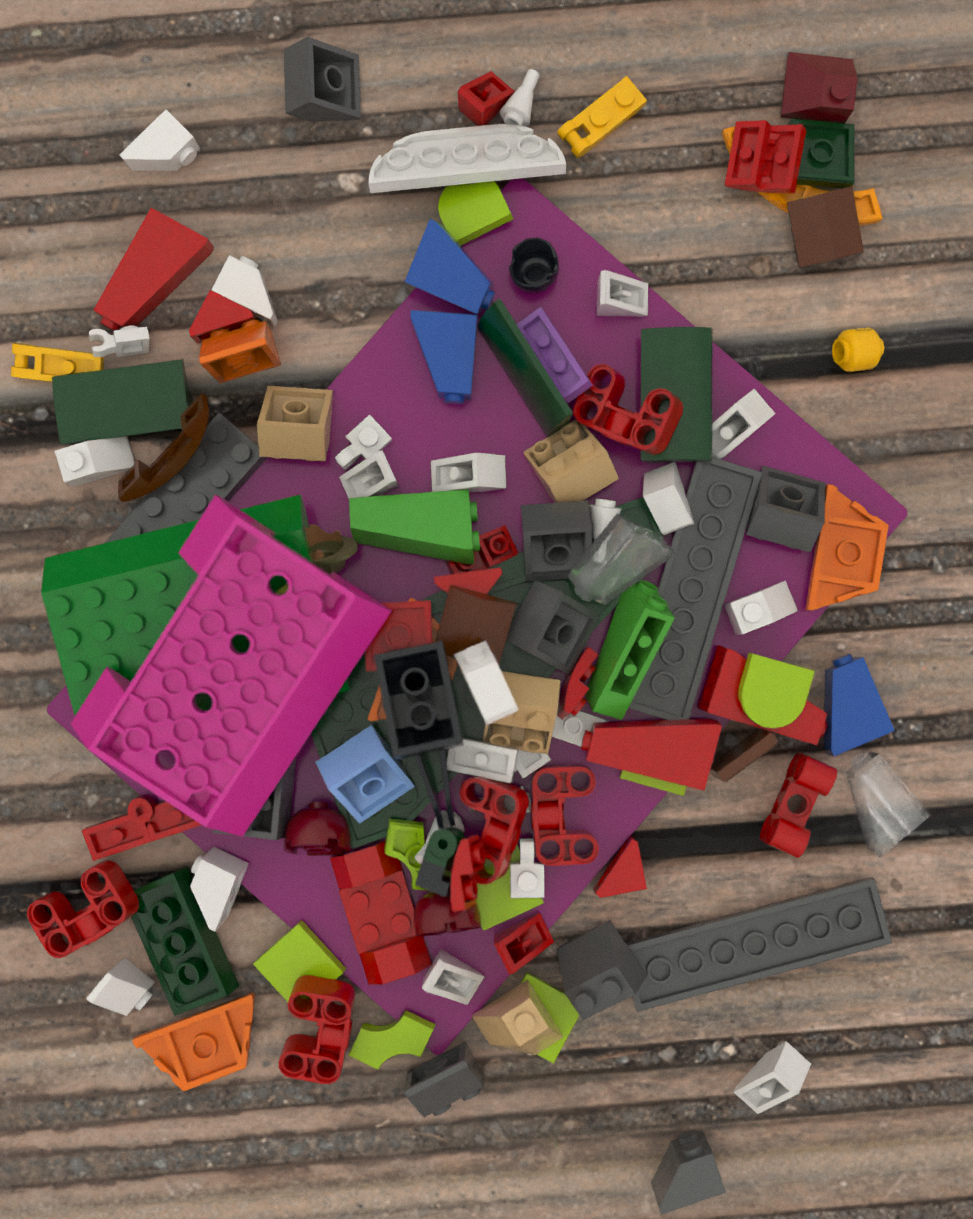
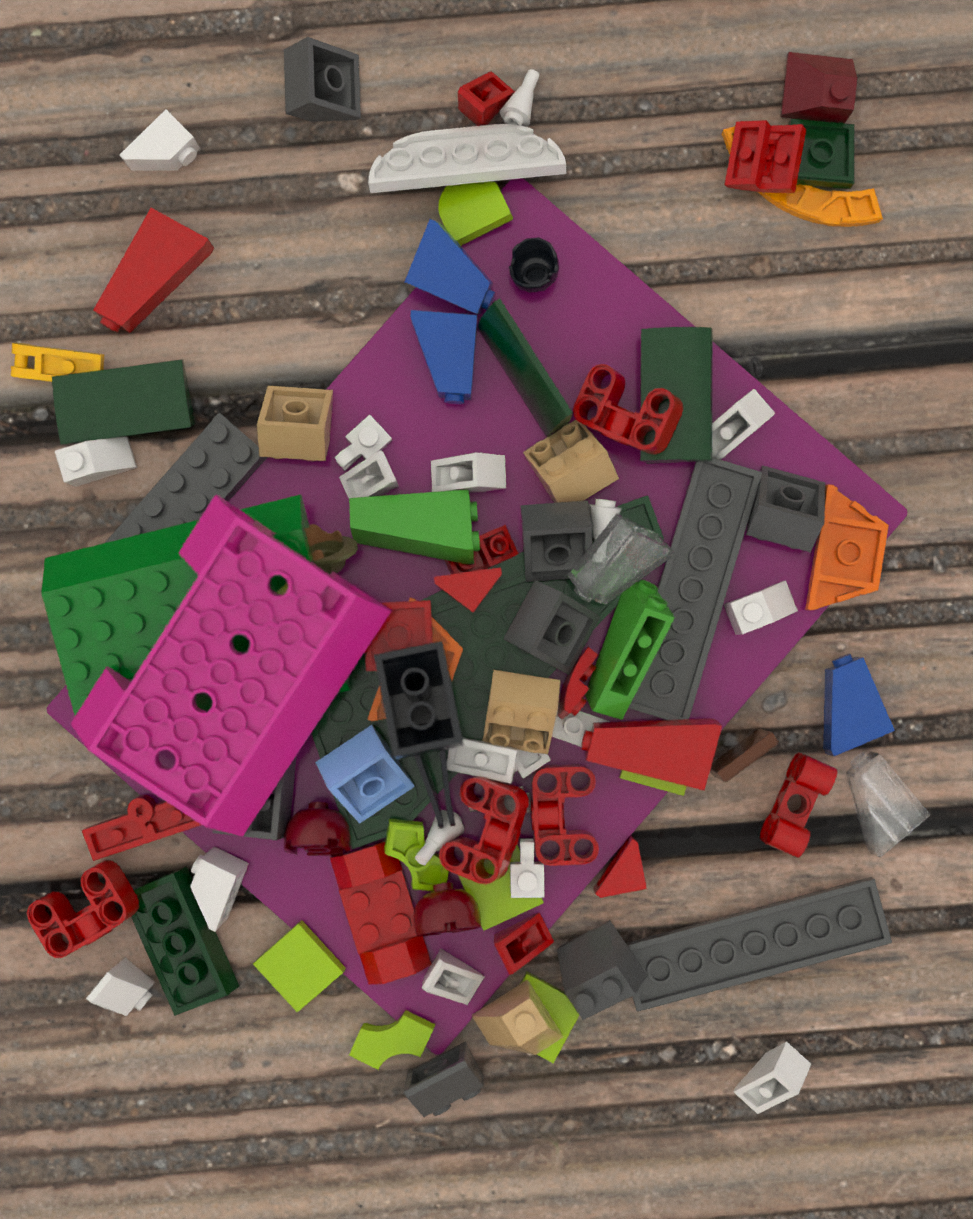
white plate [89,325,150,357] -> none
reddish brown slope [118,393,209,502] -> none
orange wing [132,992,255,1092] -> none
red slope [189,290,257,344] -> none
orange slope [199,319,282,384] -> none
white slope [212,255,278,327] -> none
red beam [278,975,355,1084] -> none
leg [415,827,465,897] -> none
reddish brown slope [435,585,516,665] -> none
red slope [451,834,486,911] -> none
white slope [454,641,519,725] -> none
medium lavender plate [517,307,593,404] -> none
yellow plate [557,76,647,159] -> none
white slope [596,270,648,317] -> none
white slope [643,462,694,535] -> none
dark grey slope [651,1130,726,1215] -> none
red slope [698,645,827,745] -> none
lime tile [738,653,815,728] -> none
reddish brown slope [787,186,864,267] -> none
yellow head [832,327,884,372] -> none

